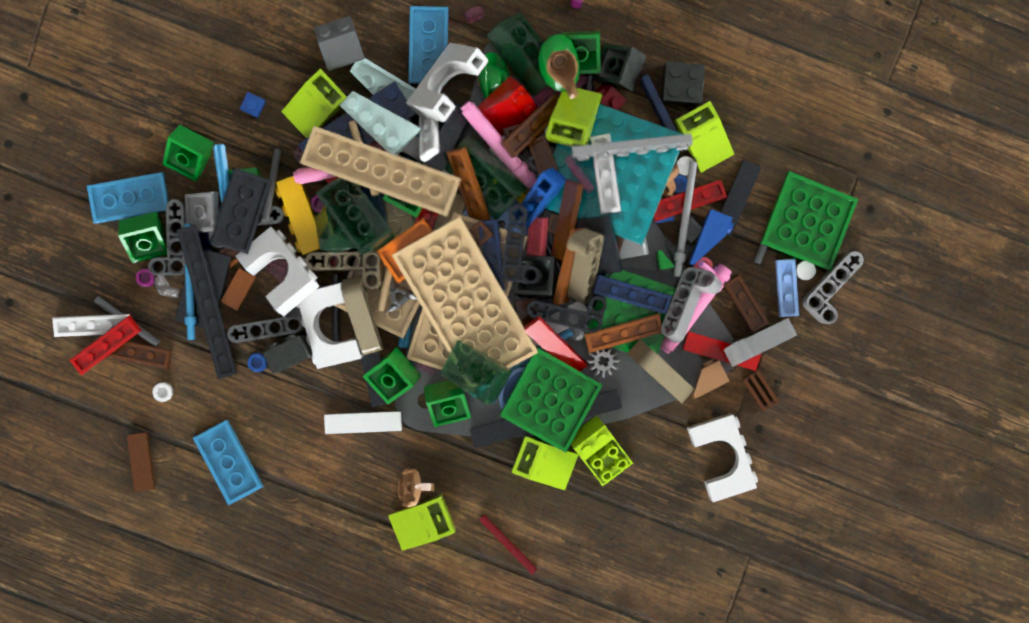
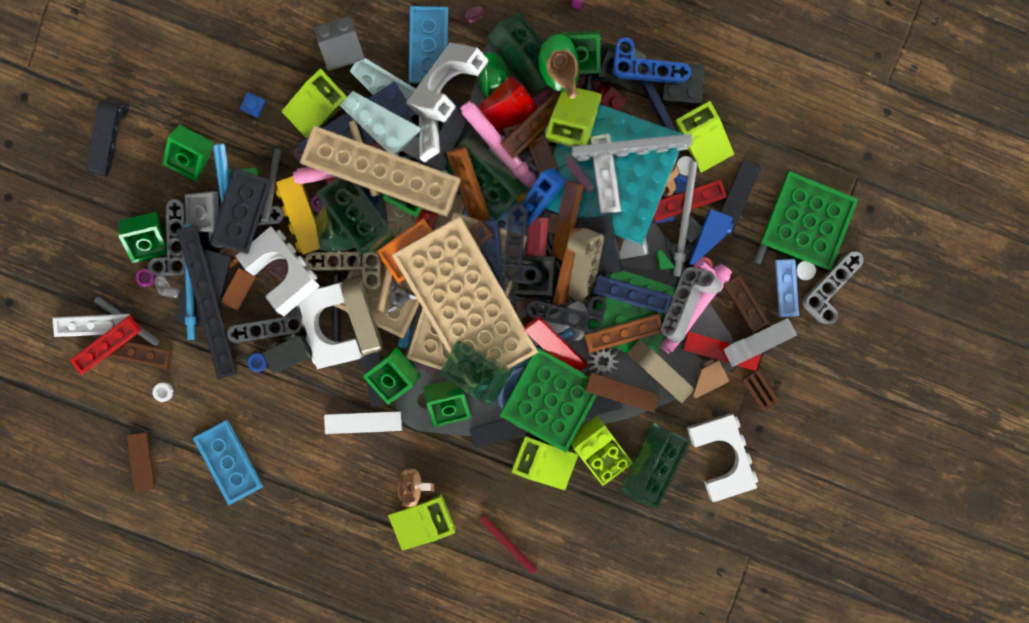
dark azure tile [87,172,169,224] -> none
none -> black beam [86,97,129,177]
none -> reddish brown tile [584,372,660,413]
none -> blue beam [613,38,691,84]
none -> clear green slope [620,423,691,509]

